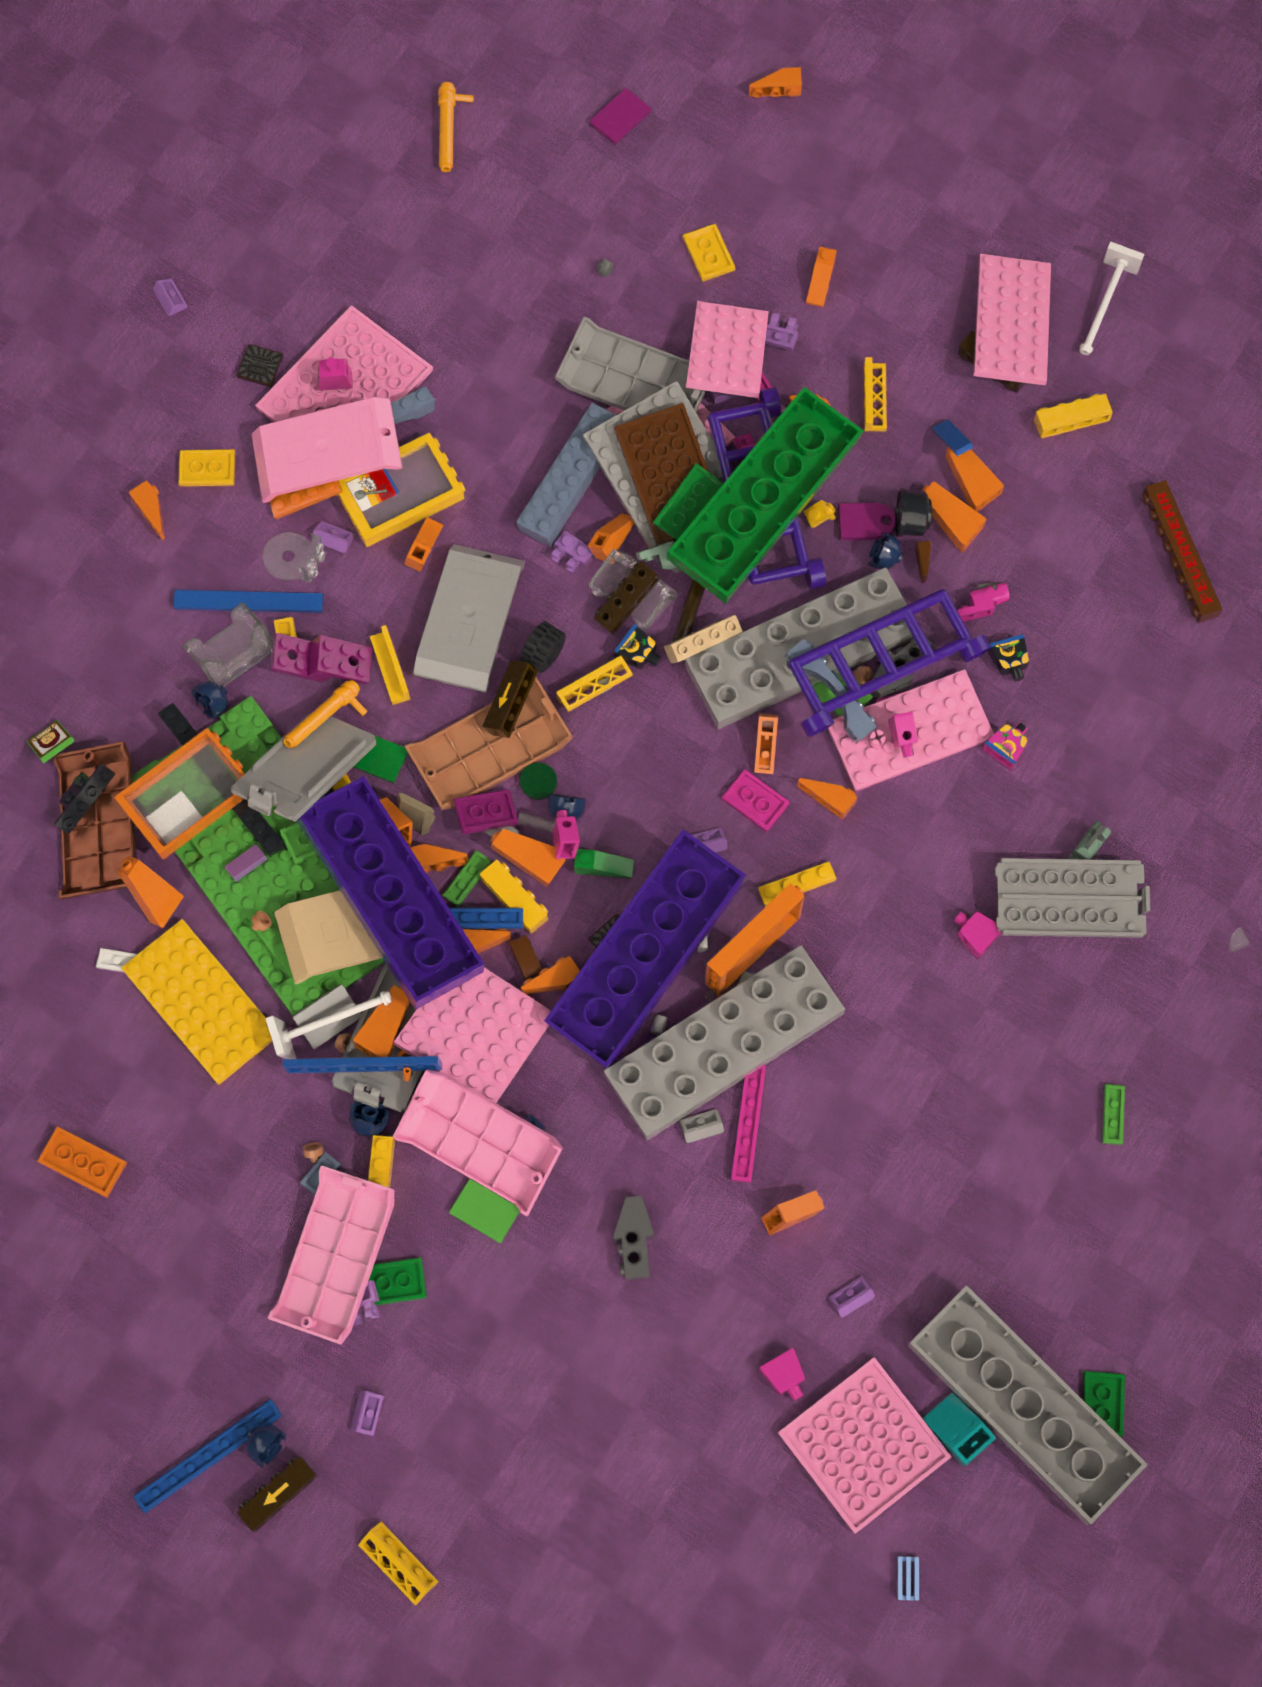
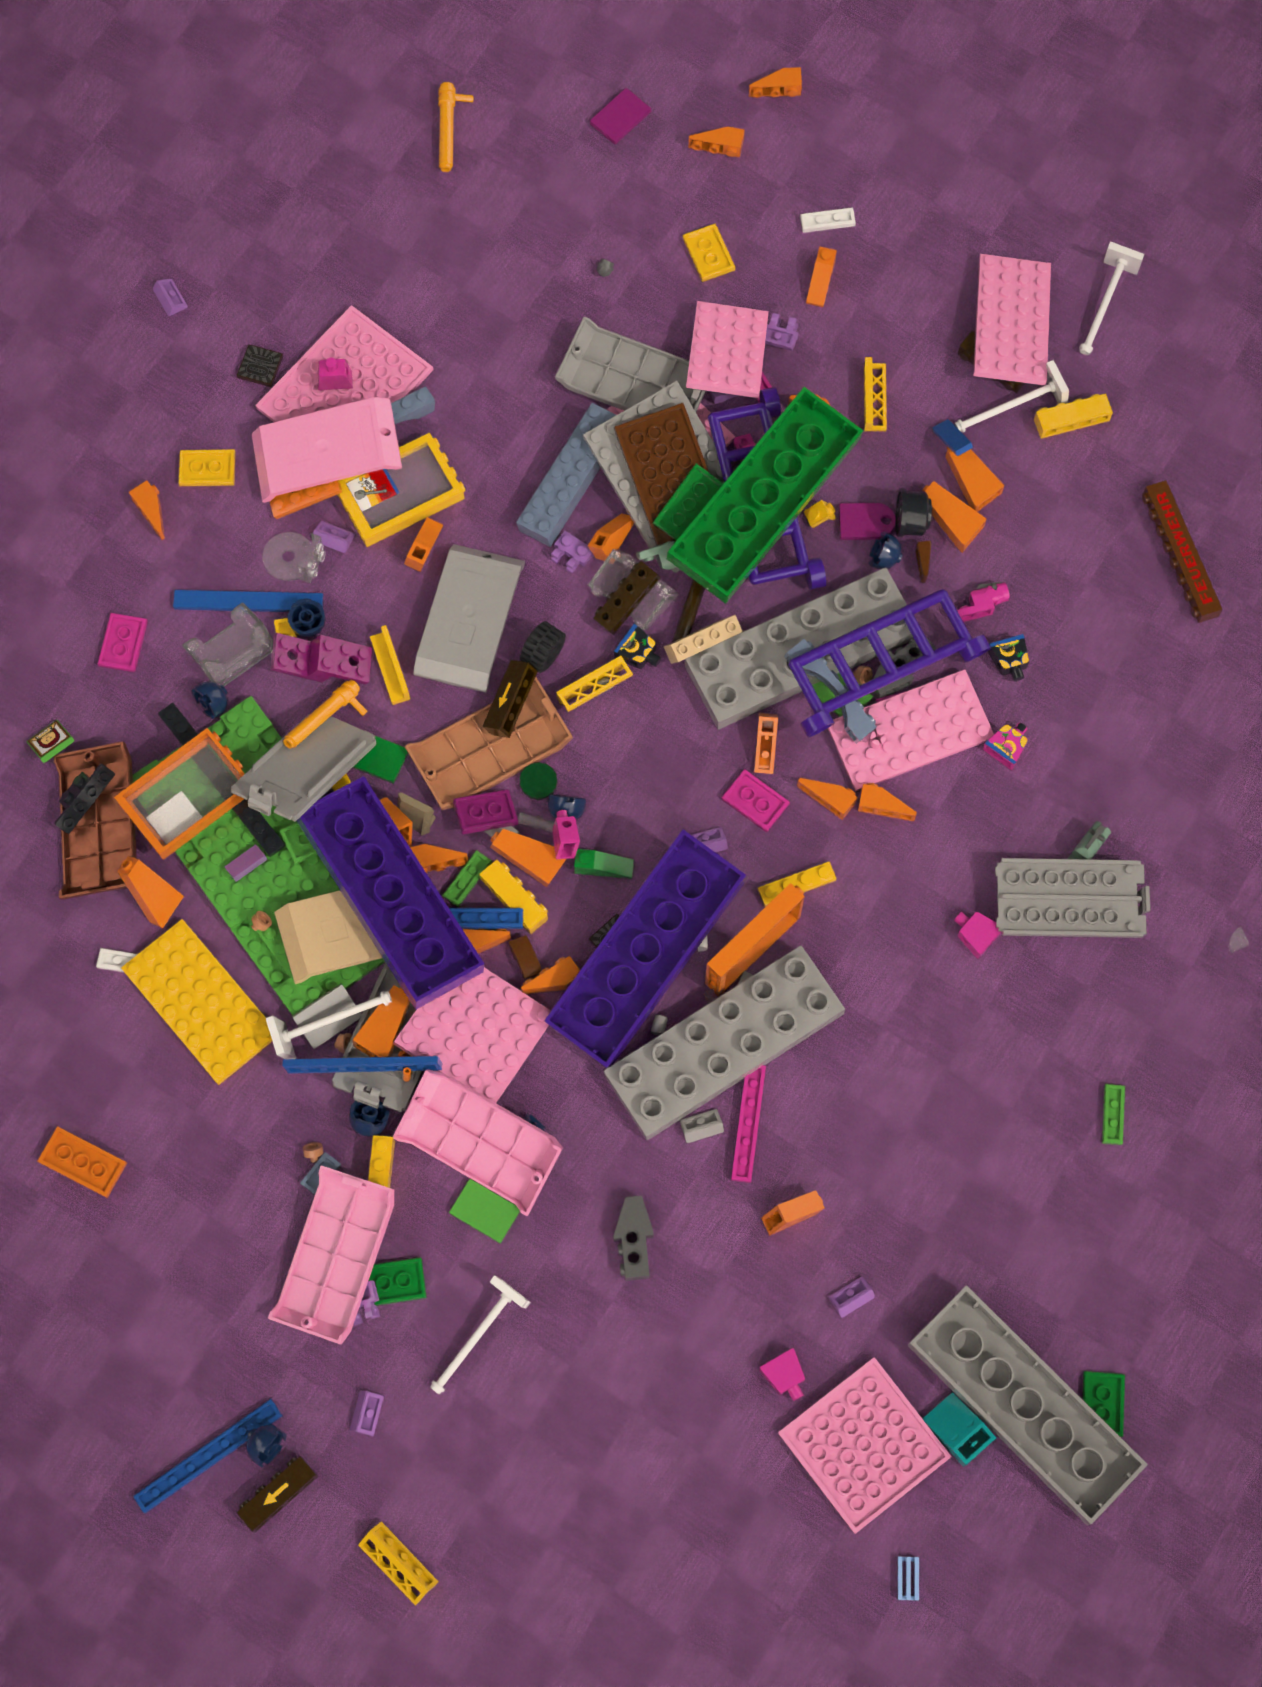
dark pink torso [888,712,918,758] -> none
none -> dark pink tile [97,613,148,672]
none -> dark blue cylinder [287,598,326,637]
none -> white tile [430,1275,531,1394]
none -> orange slope [688,126,745,157]
none -> white tile [800,207,856,233]
none -> orange slope [858,783,917,821]
none -> white tile [955,360,1069,433]

